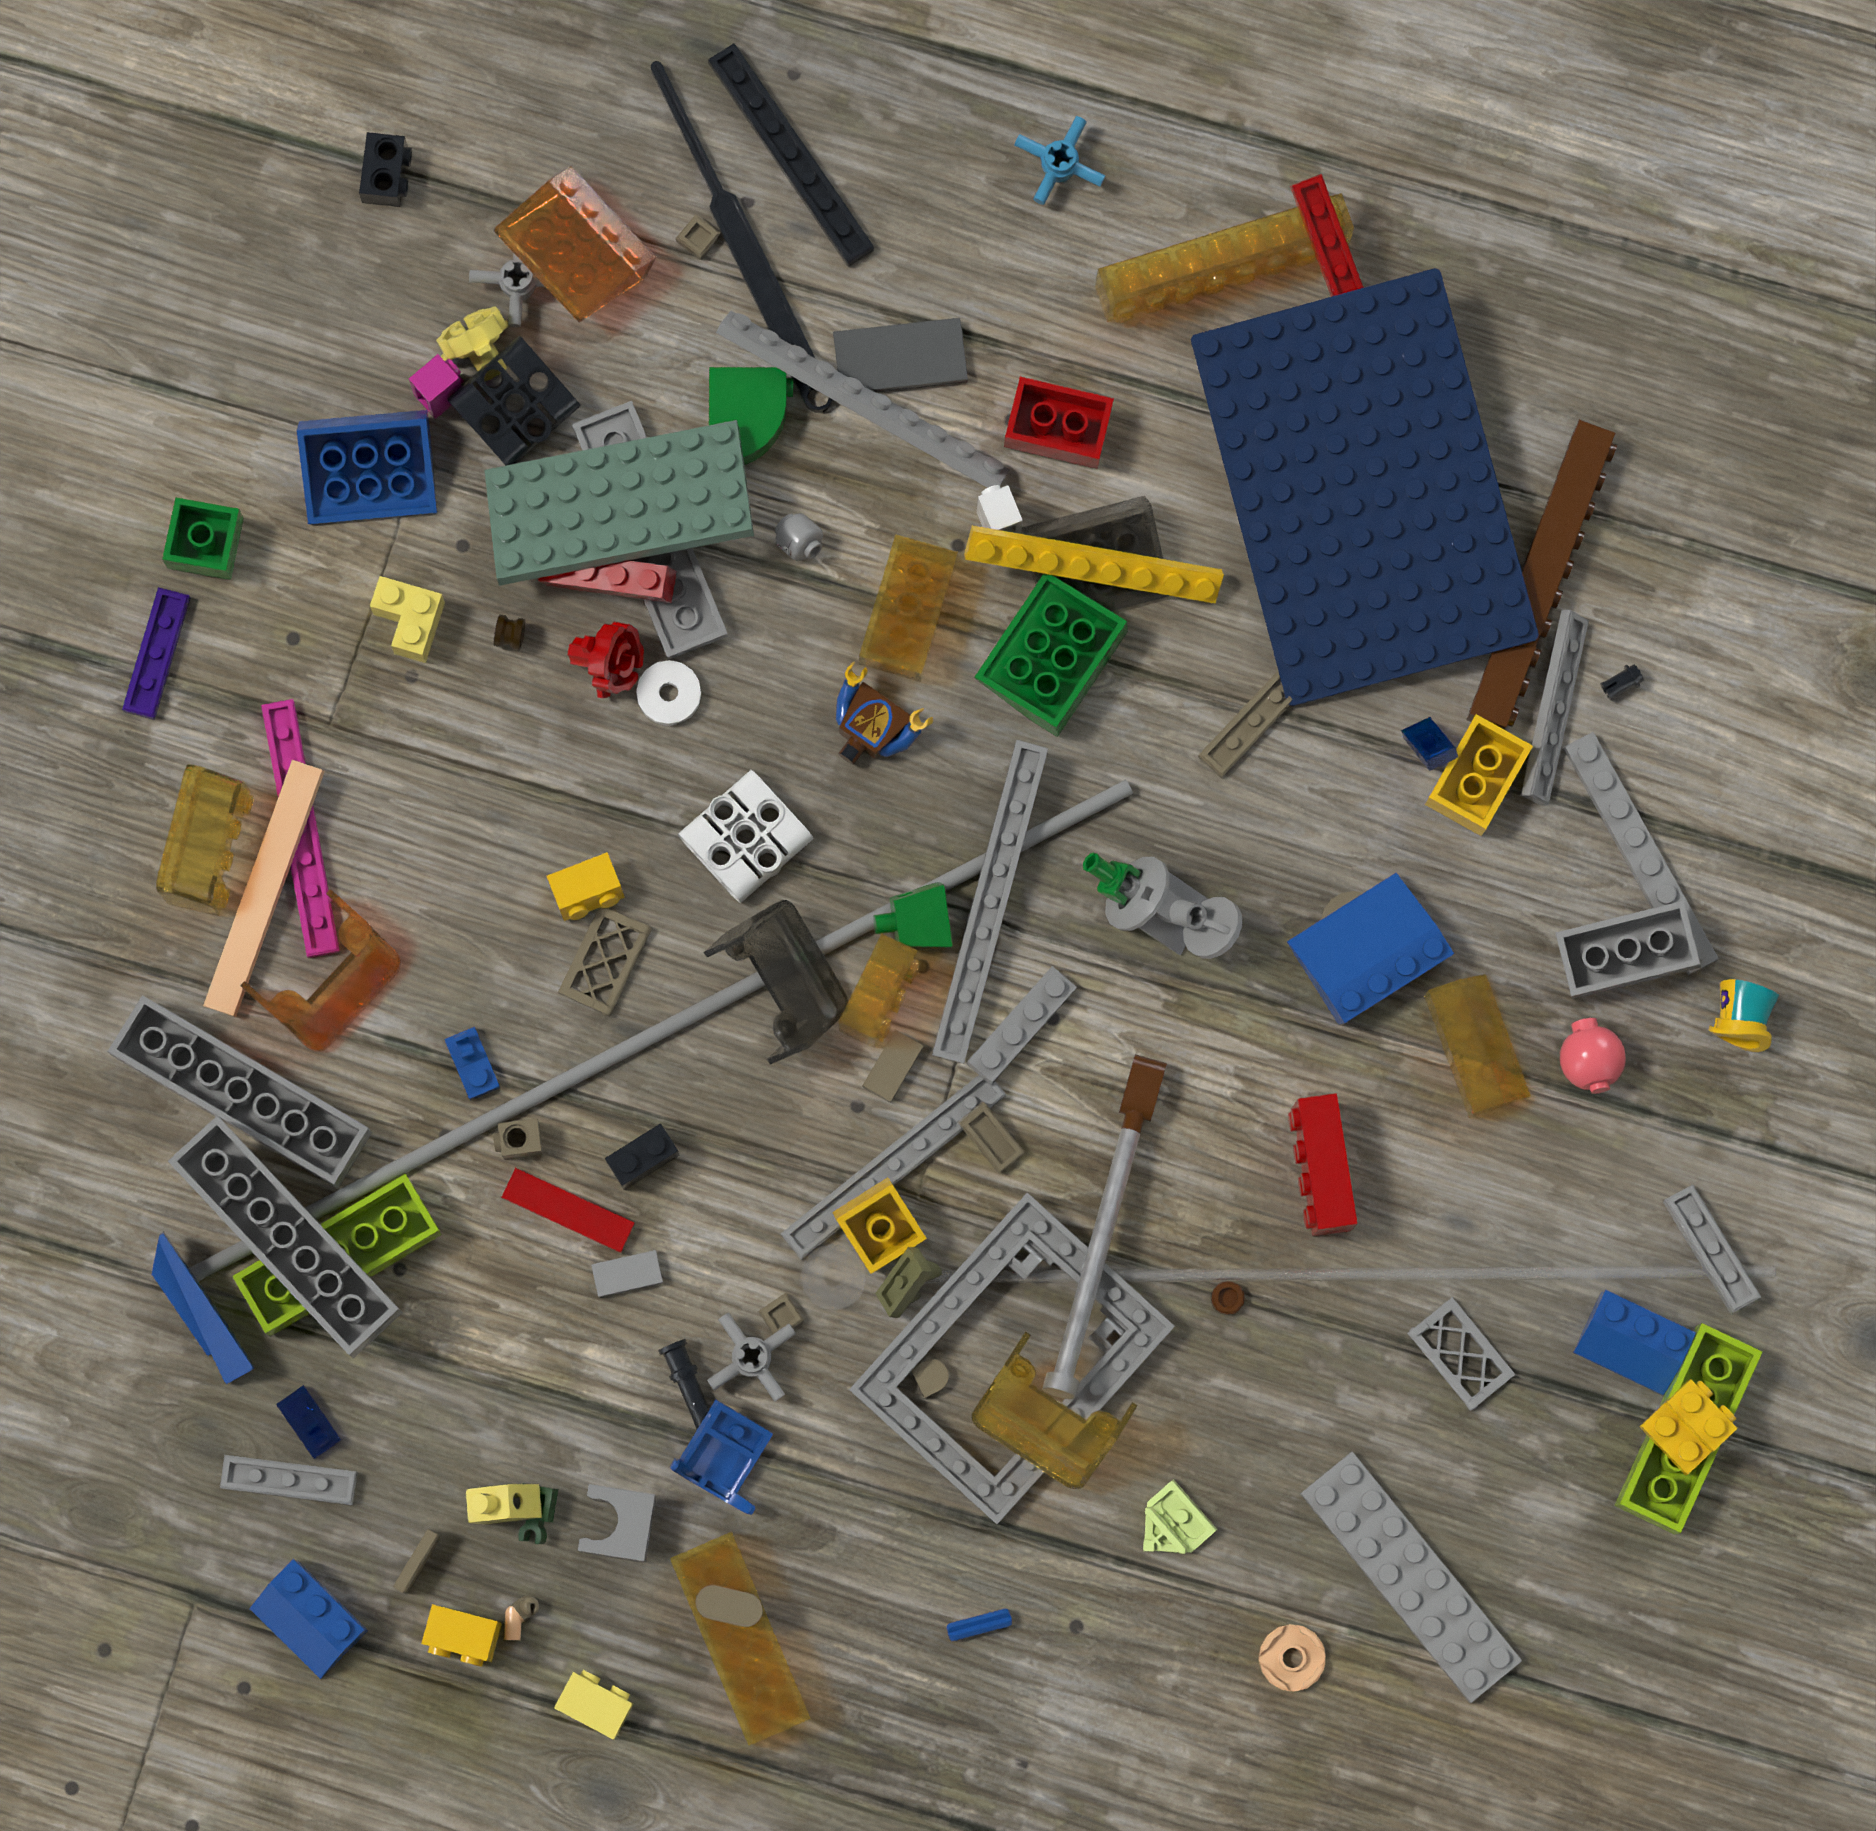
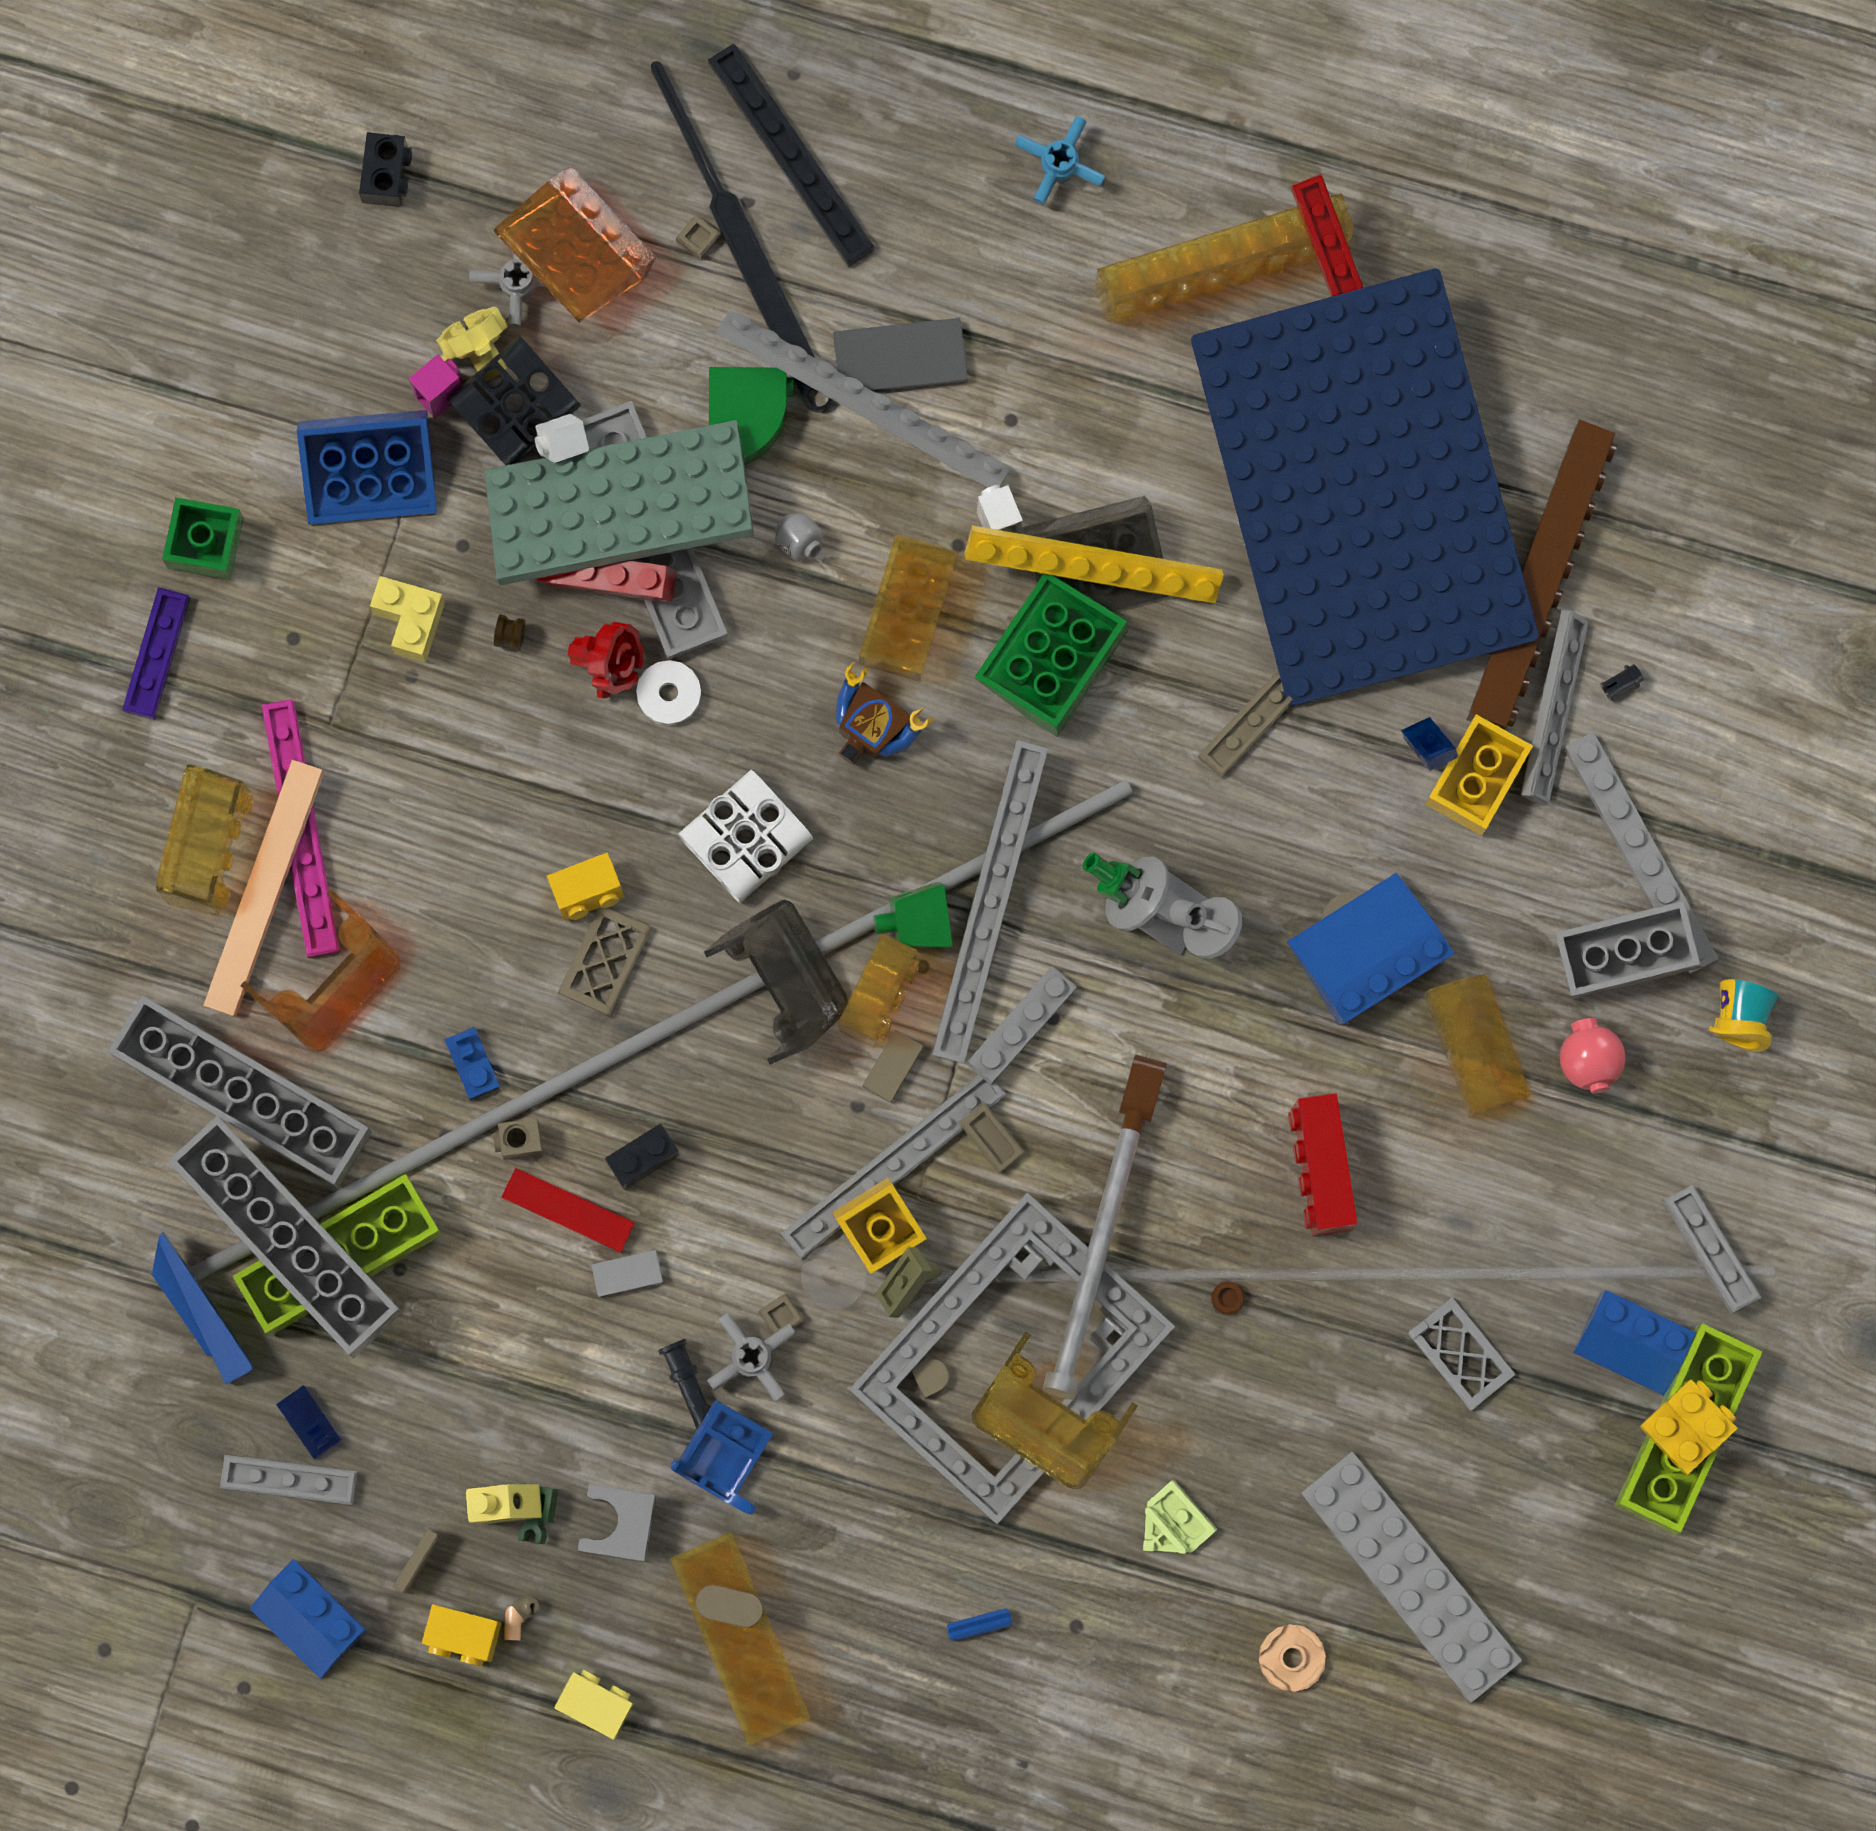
red brick [1004,376,1114,469] -> none
none -> white brick [535,414,590,463]

